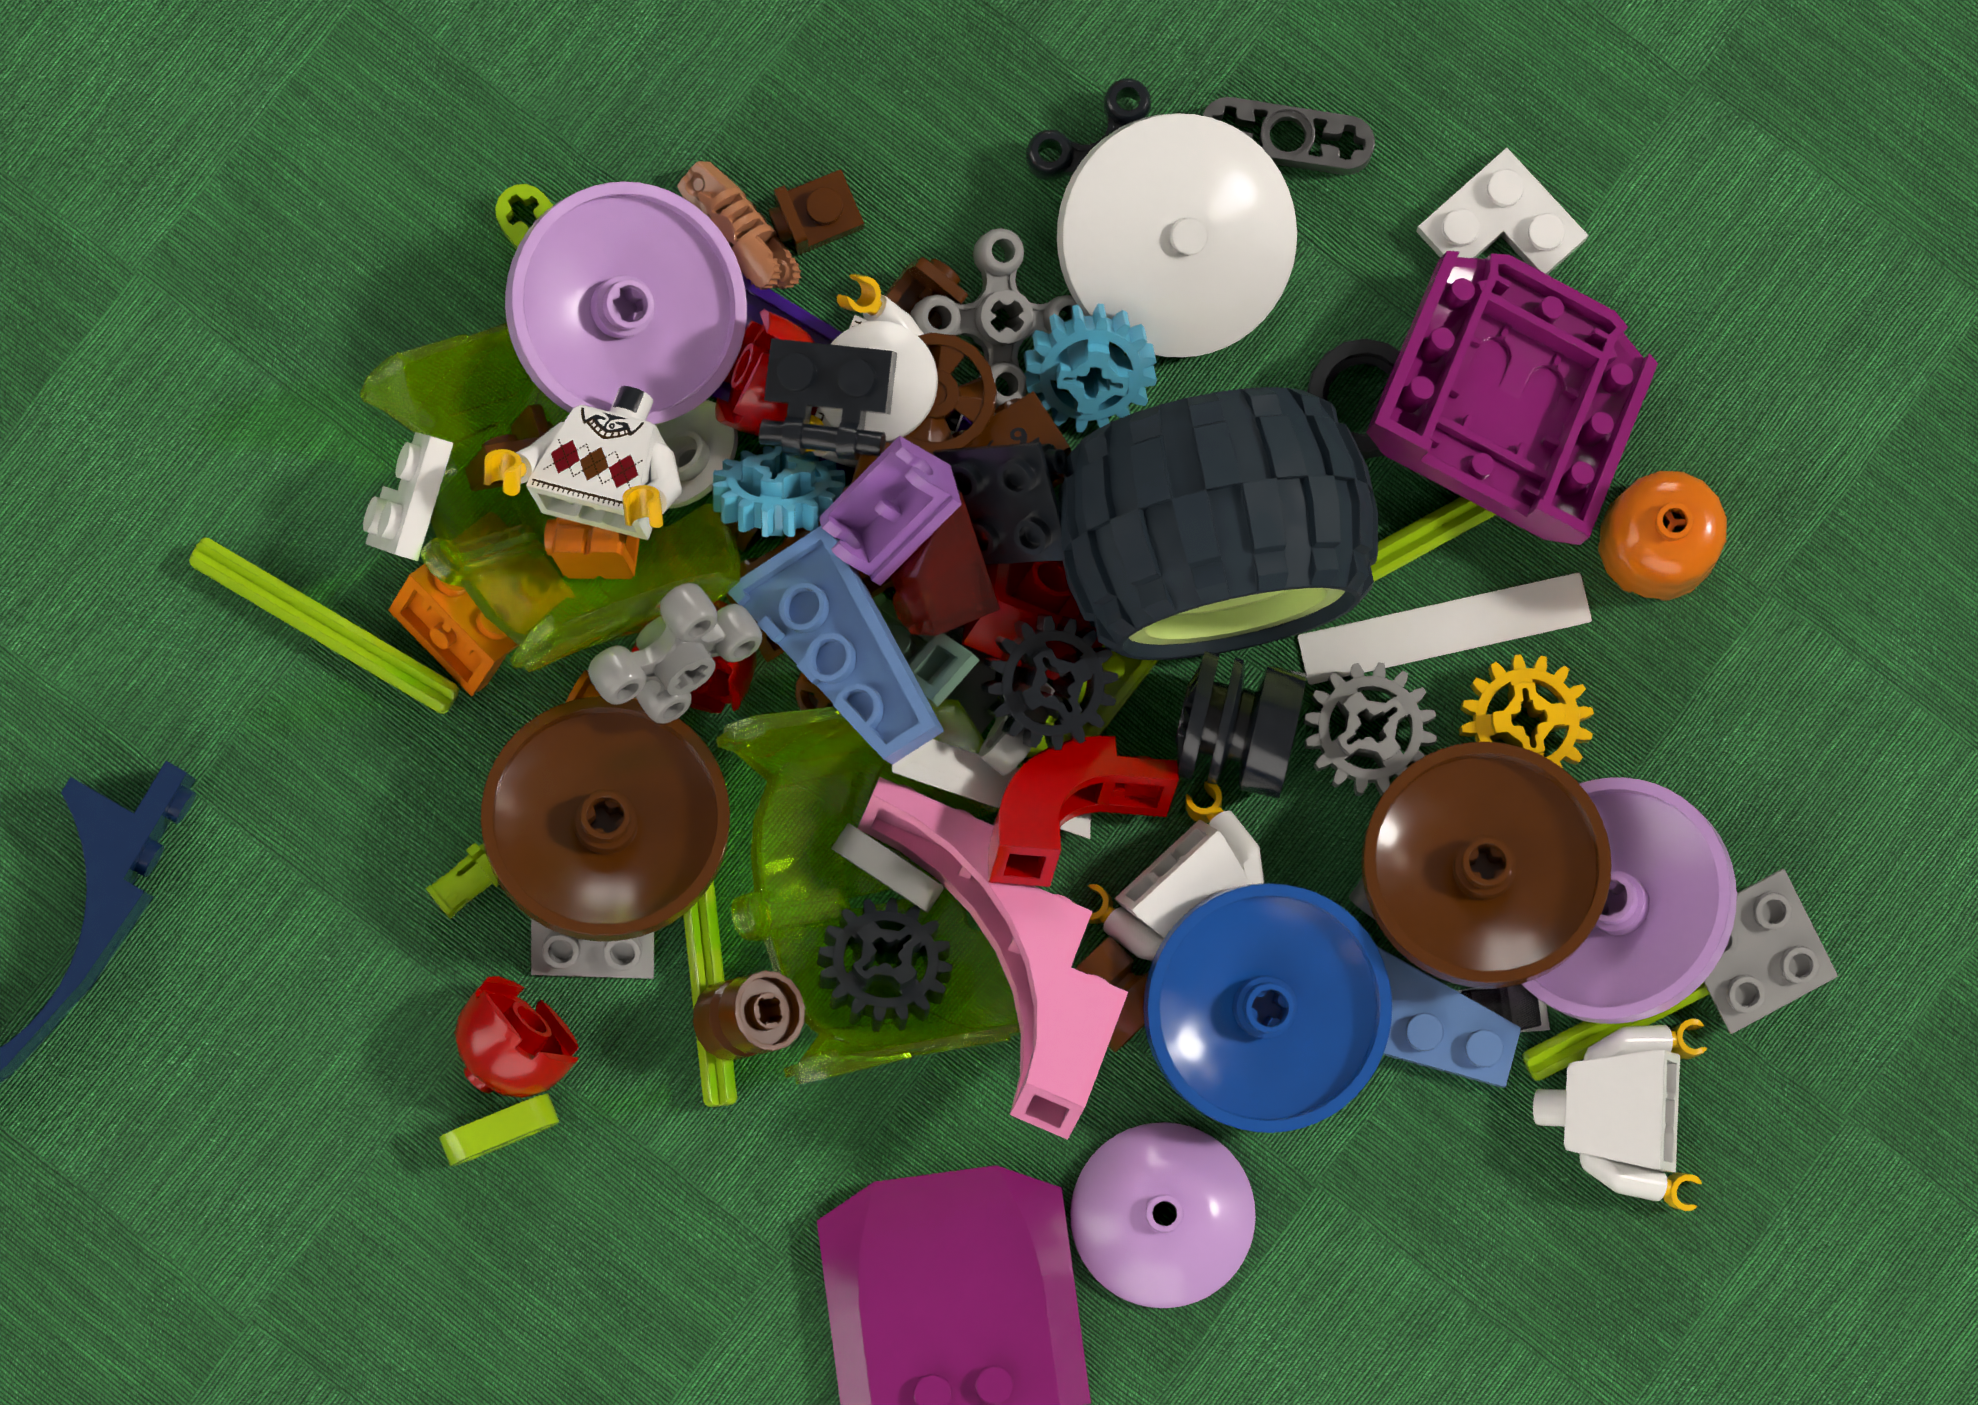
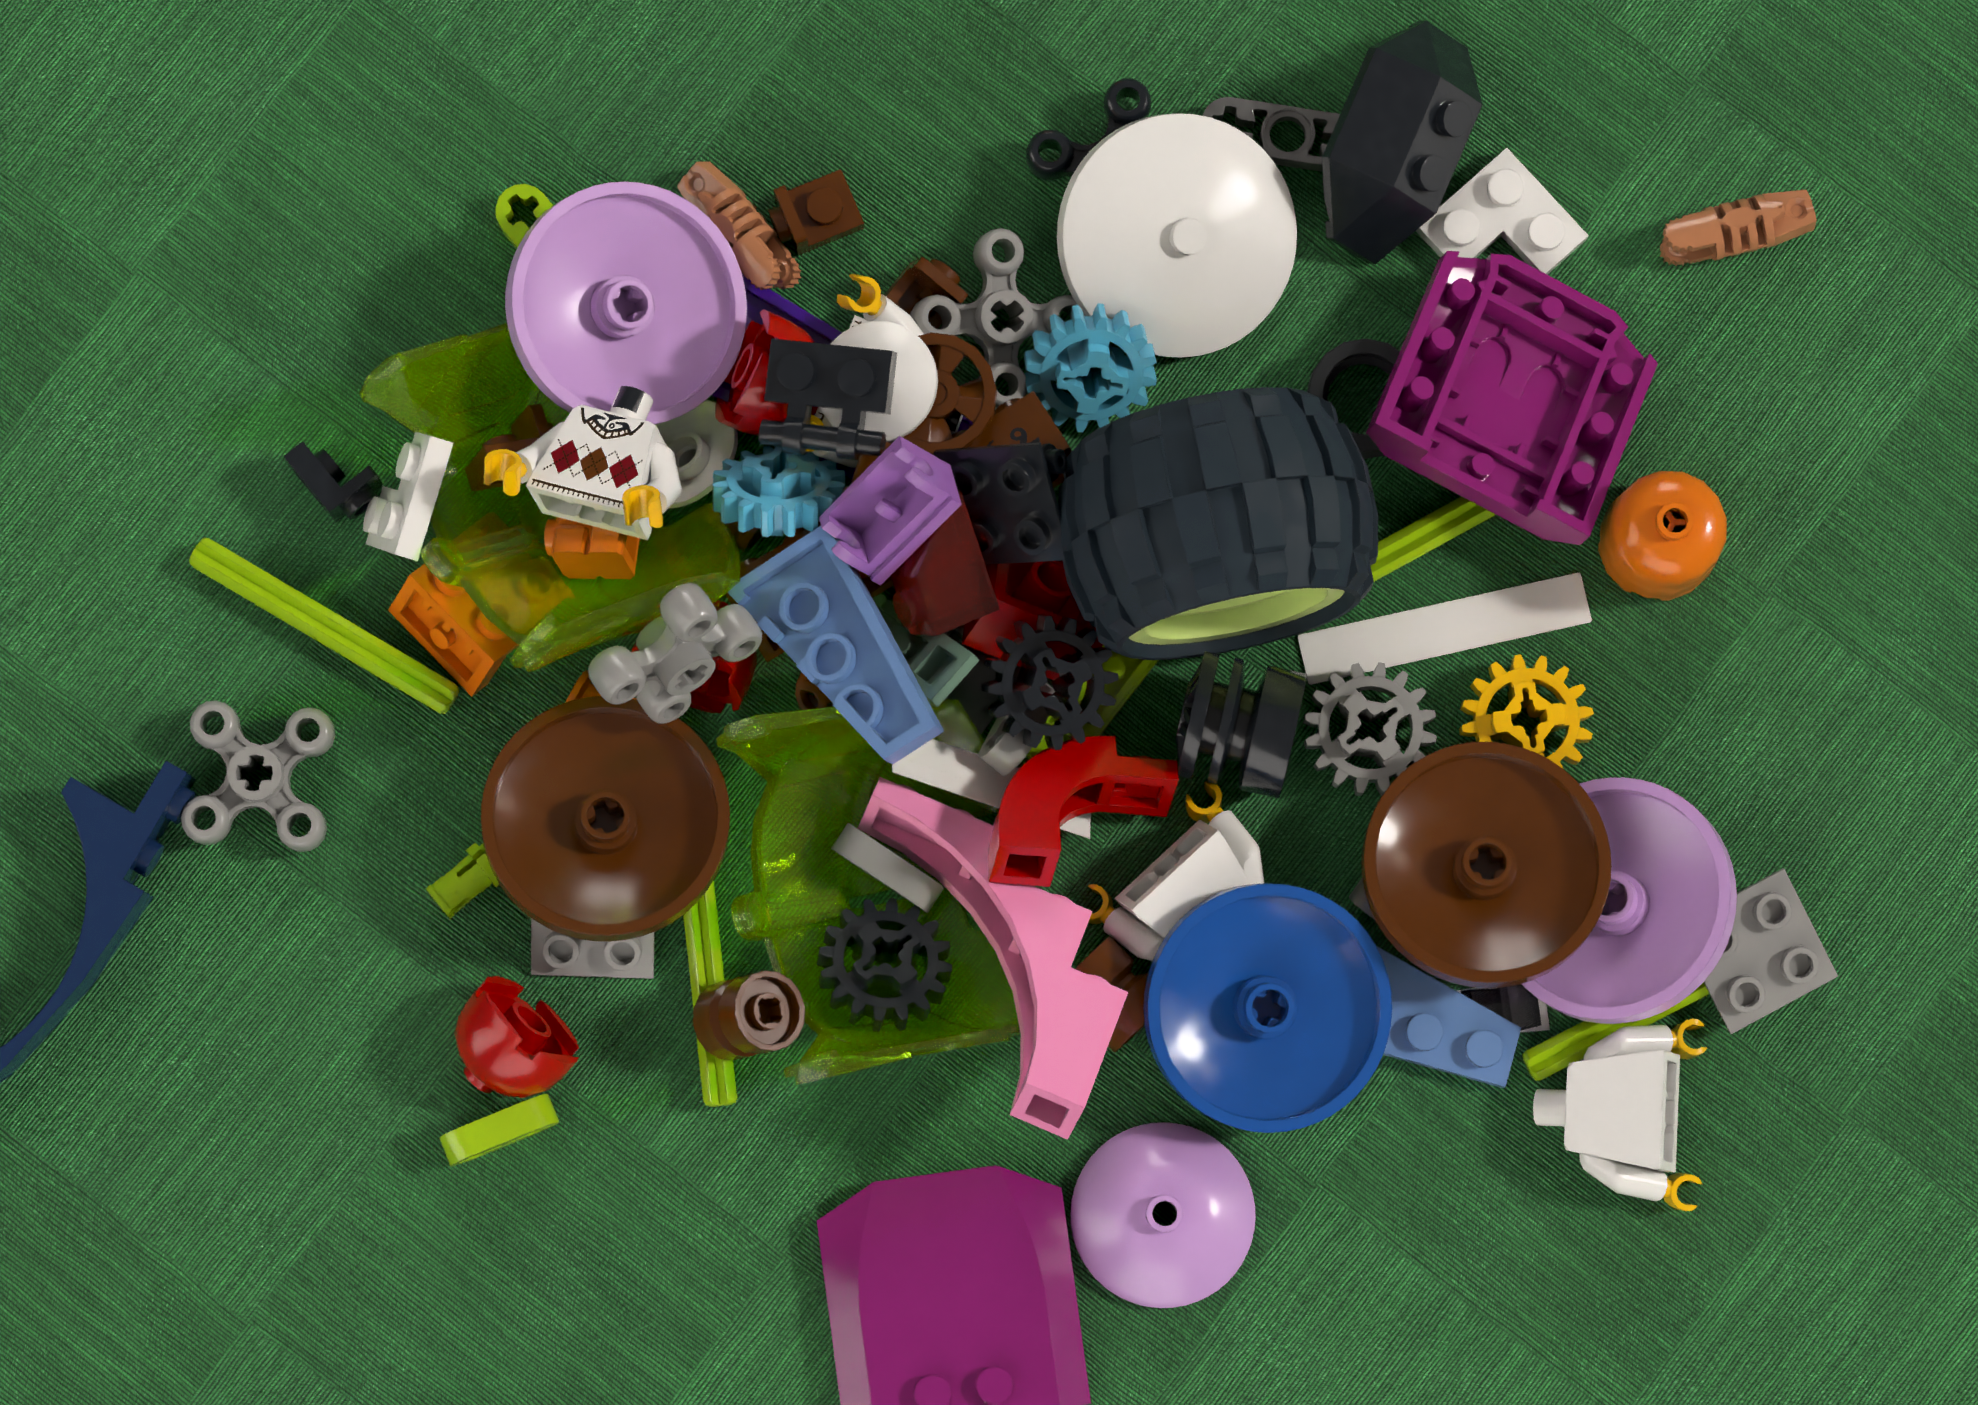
none -> light grey gear [181,700,335,852]
none -> black bracket [284,441,382,523]
none -> black wedge [1322,20,1483,264]
none -> nougat hinge [1660,190,1817,266]

